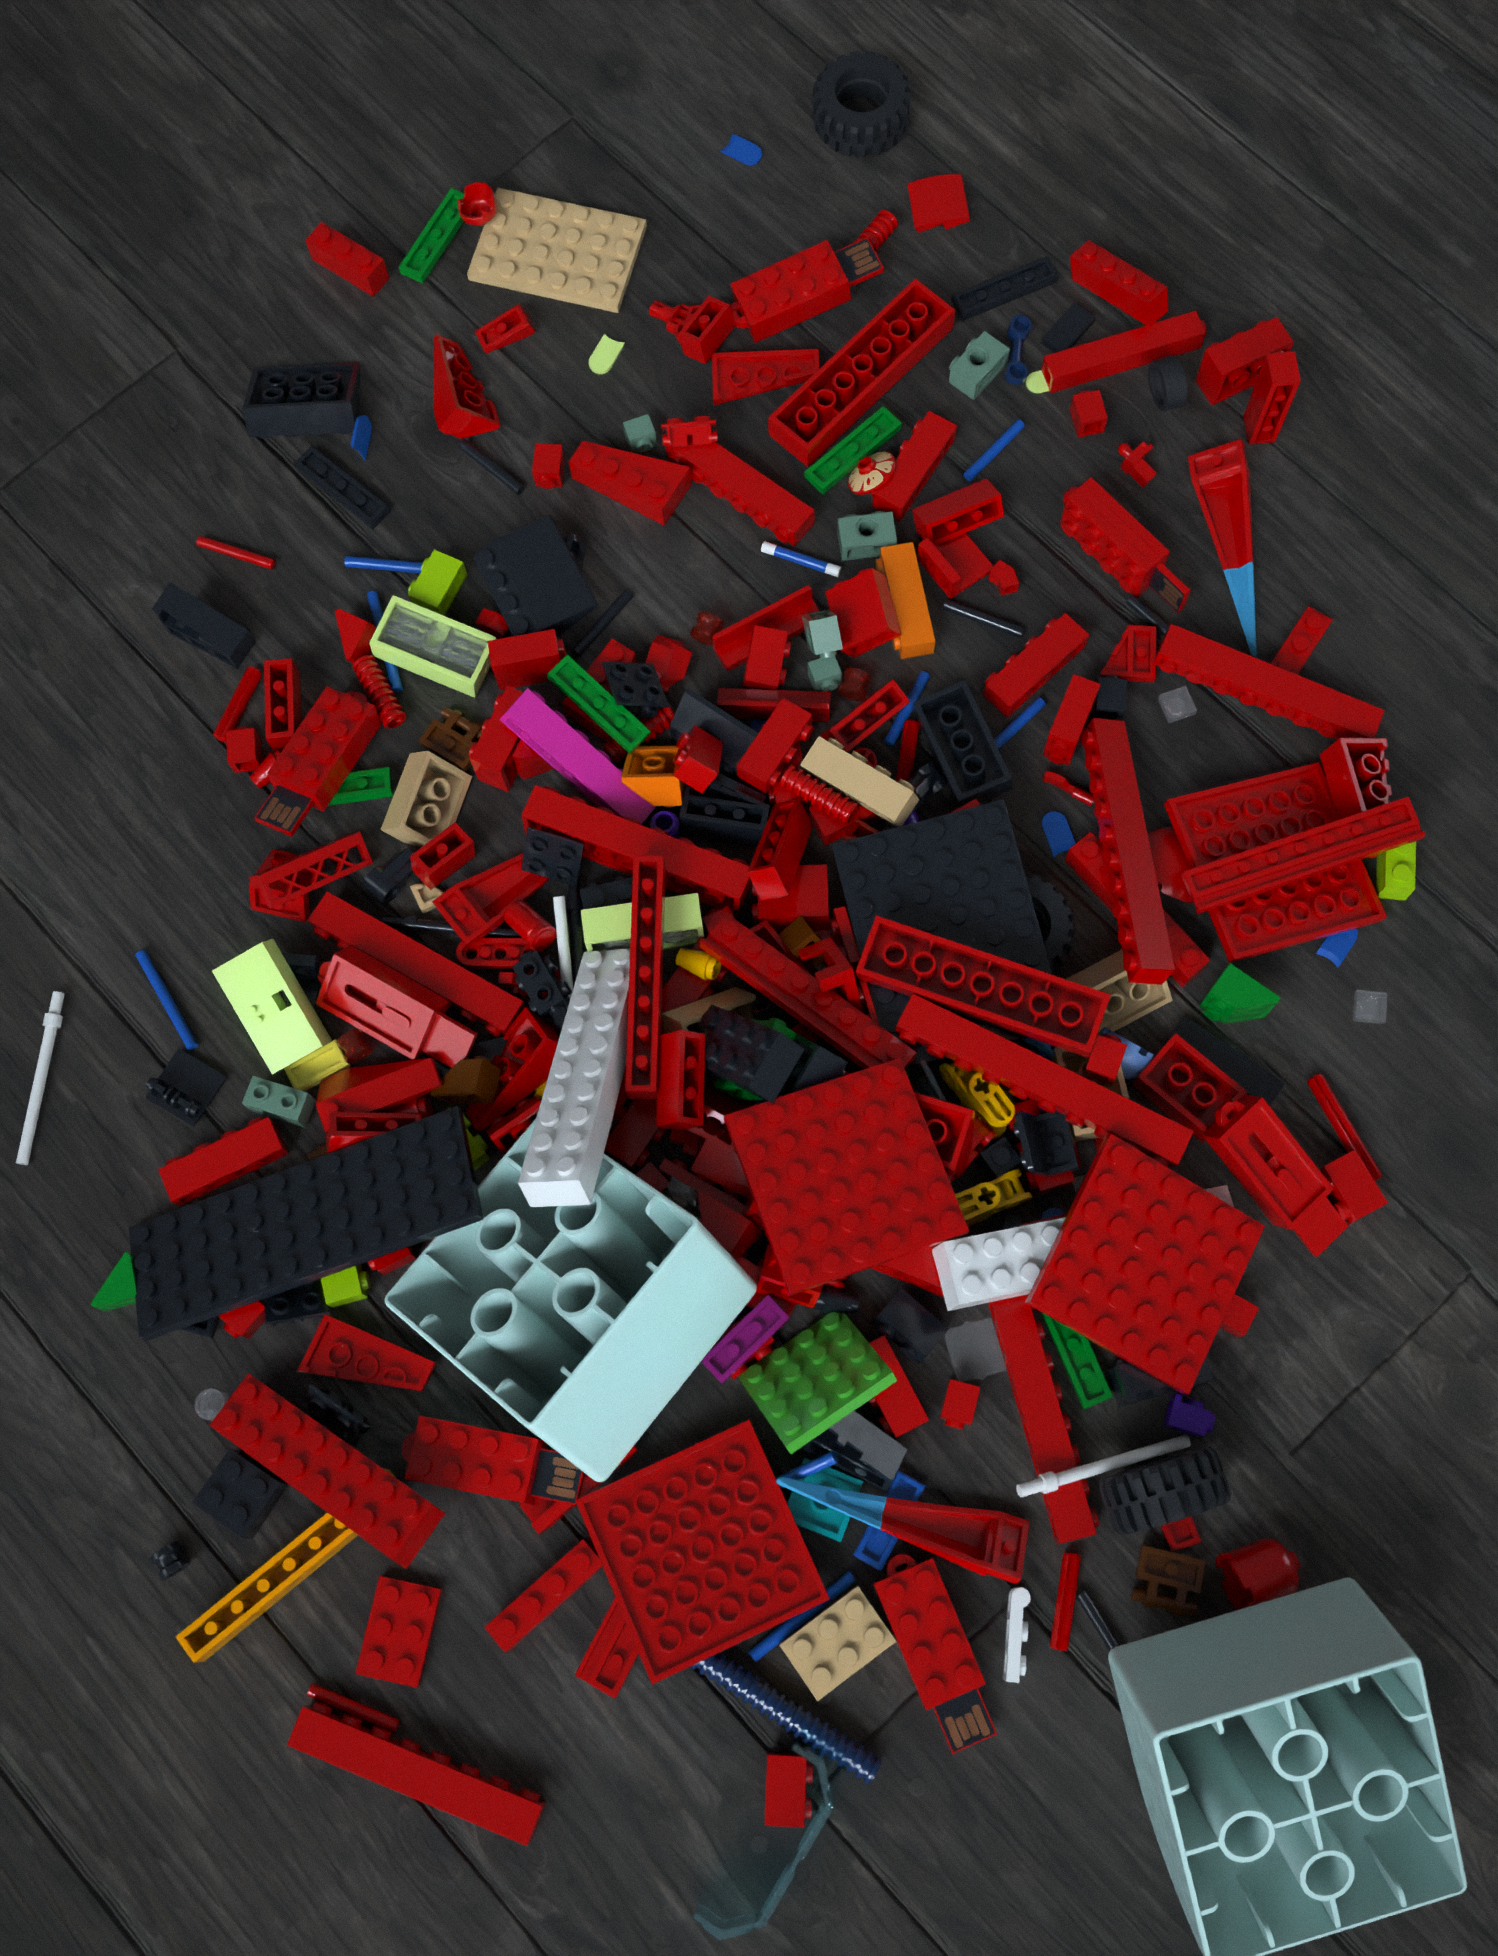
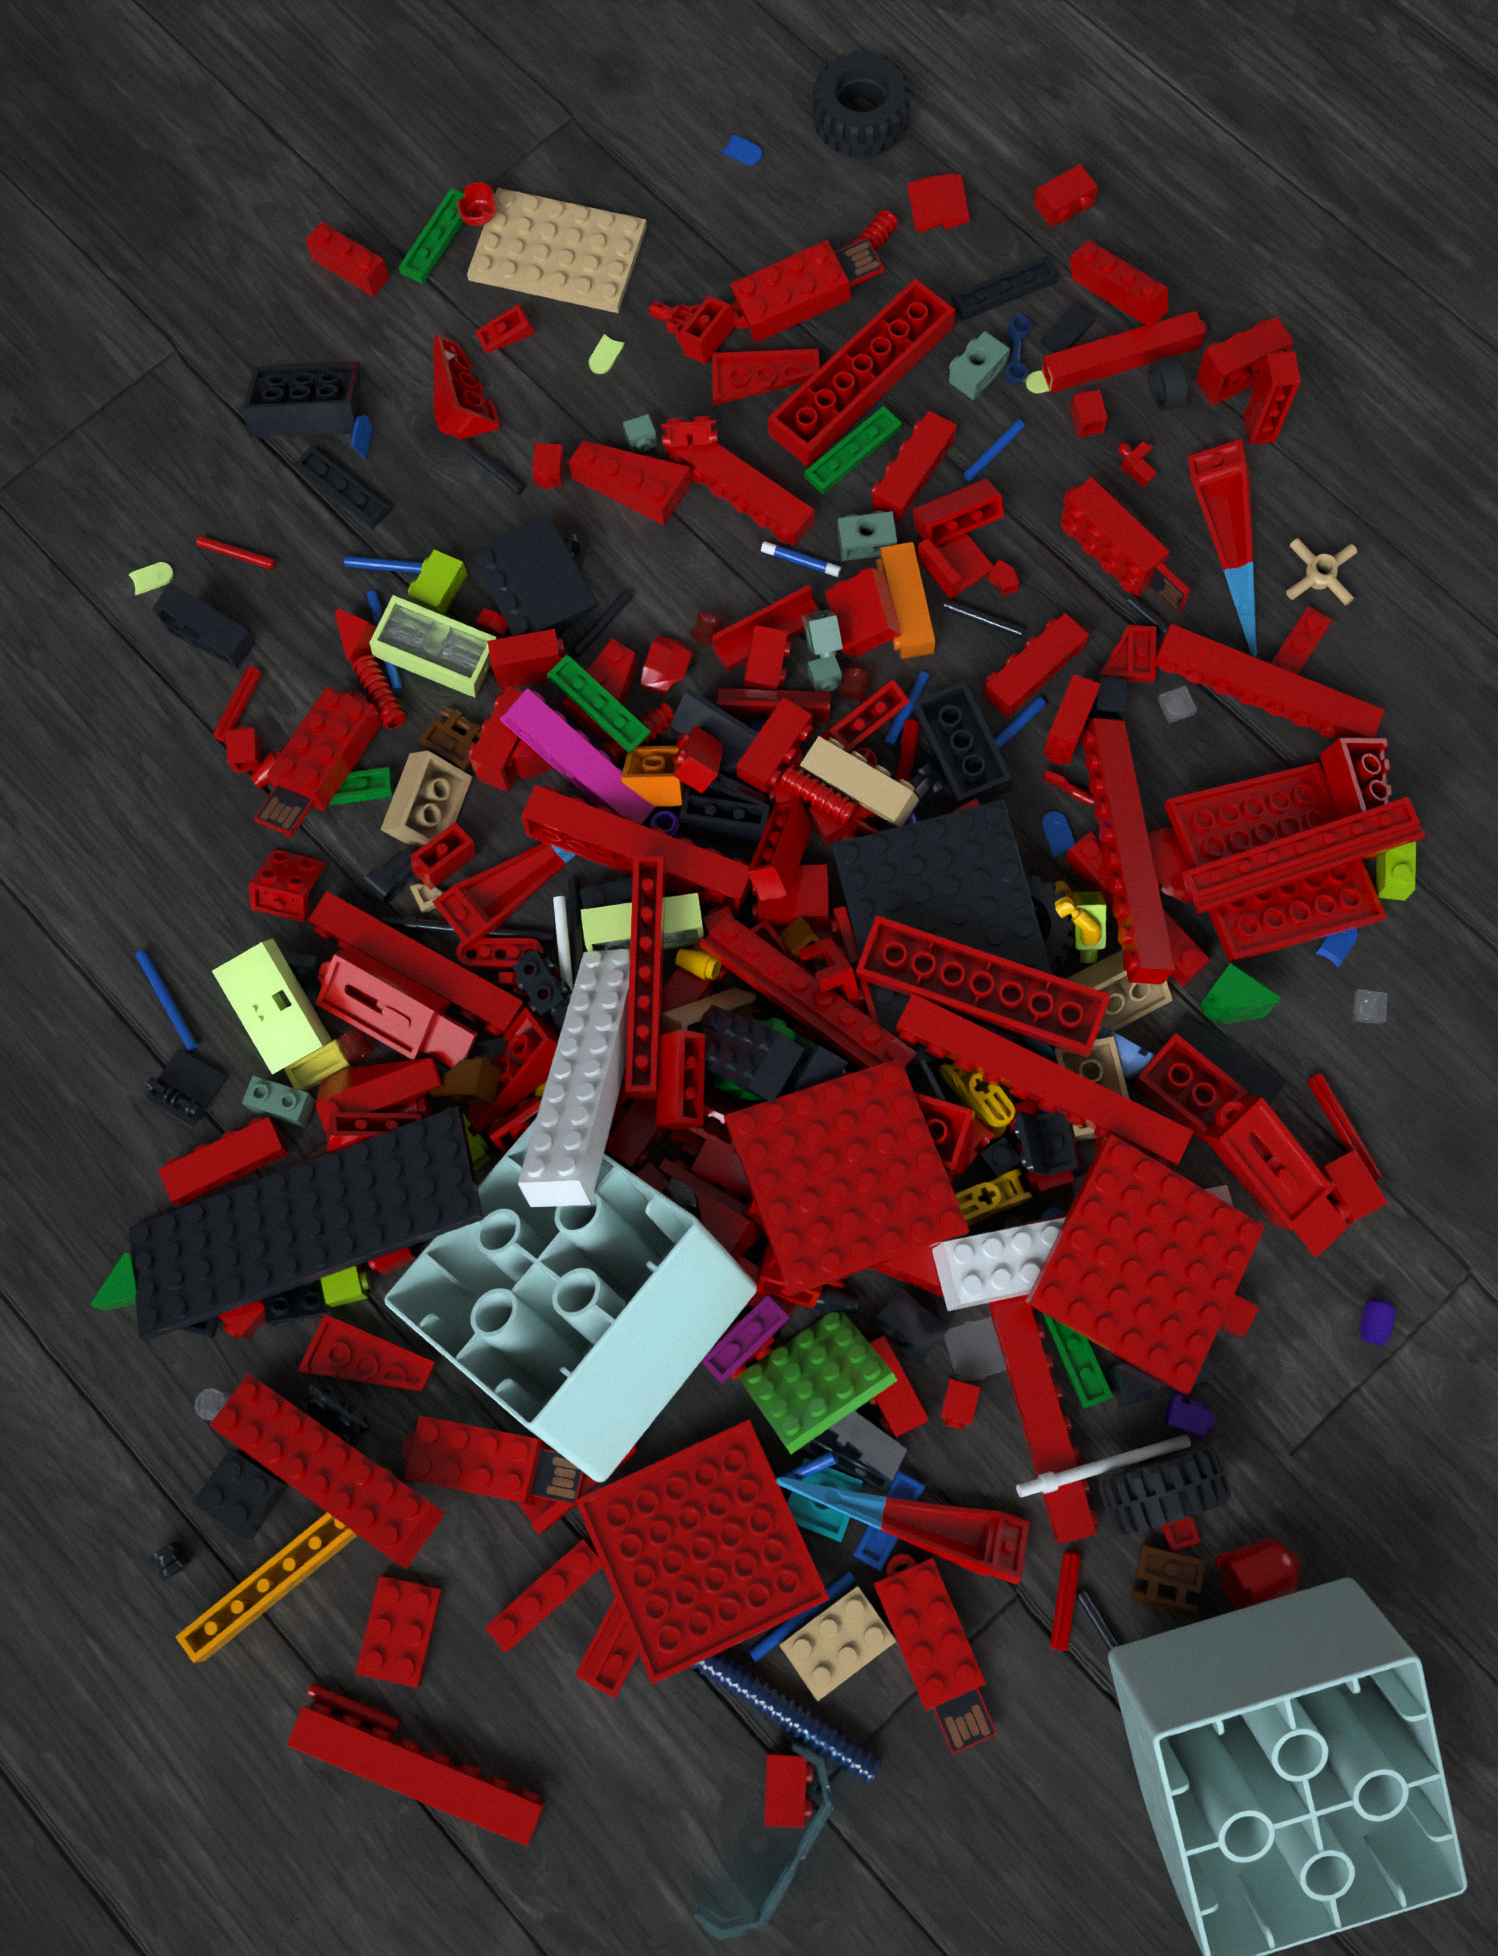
white bar [16,991,65,1165] -> none
red fence [249,832,373,909] -> none
red brick [264,658,302,752] -> none
red piece [504,900,556,951] -> none
black hinge [521,827,584,886] -> none
black hinge [602,661,669,719] -> none
dish [848,451,896,495] -> none
white plate [1003,1587,1031,1683] -> none
red brick [1083,1034,1127,1085] -> none
none -> yellowish green piece [129,562,174,596]
none -> red brick [1034,164,1098,228]
none -> torso [1055,881,1106,963]
none -> tan bar [1286,538,1357,606]
none -> dark purple brick [1359,1297,1397,1346]

